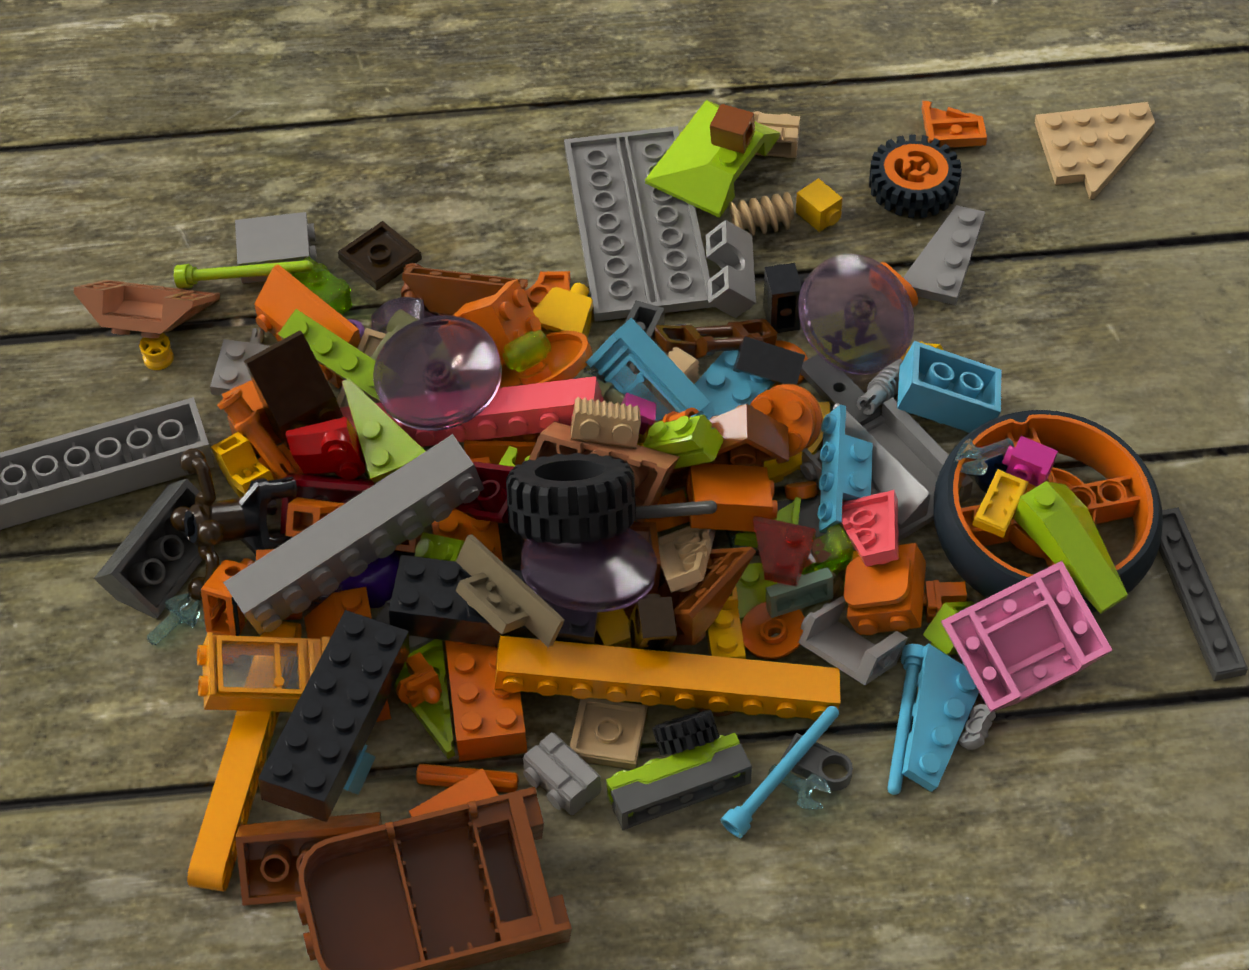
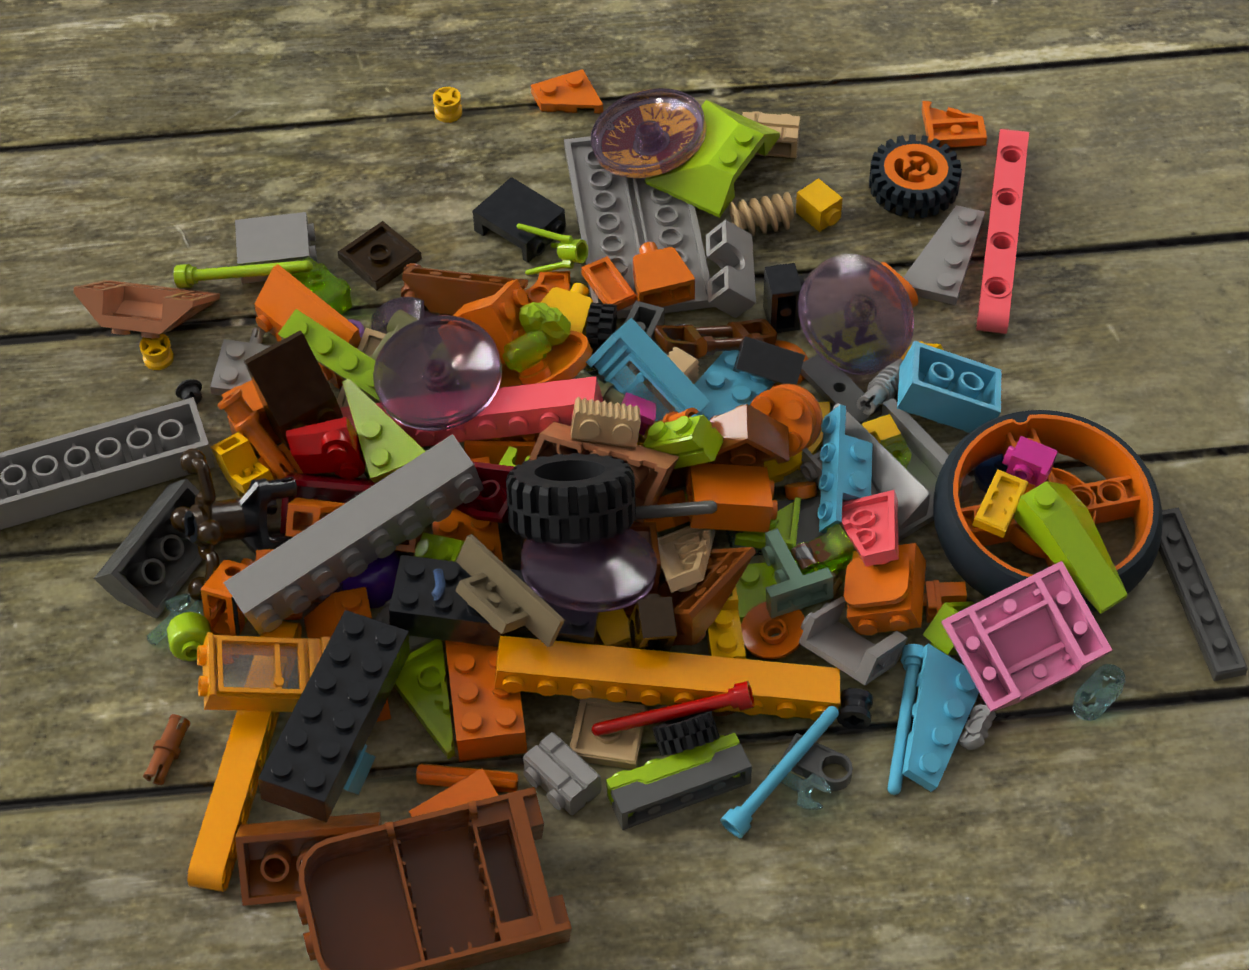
orange piece [397,652,442,708] -> none
dark orange panel [710,104,755,154] -> none
clear red wing [753,516,816,587] -> none
clear light blue bar [954,438,1014,475] -> none
tan wing [1035,102,1155,200] -> none
none -> dark orange pin [143,714,191,785]
none -> lime head [167,612,211,661]
none -> black piece [175,379,202,404]
none -> medium blue leg [431,568,446,600]
none -> yellow wheel [433,87,462,123]
none -> black panel [472,177,566,263]
none -> lime plant [517,223,588,275]
none -> lime rock [519,302,571,347]
none -> orange wing [531,69,603,114]
none -> orange tile [581,256,637,311]
none -> black tyre [586,302,617,355]
none -> dish [591,88,707,178]
none -> red piece [591,681,755,736]
none -> orange torso [633,242,695,307]
none -> black wheel [837,688,873,729]
none -> leg [861,414,912,469]
none -> coral beam [976,129,1029,334]
none -> clear light blue beam [1072,664,1125,721]

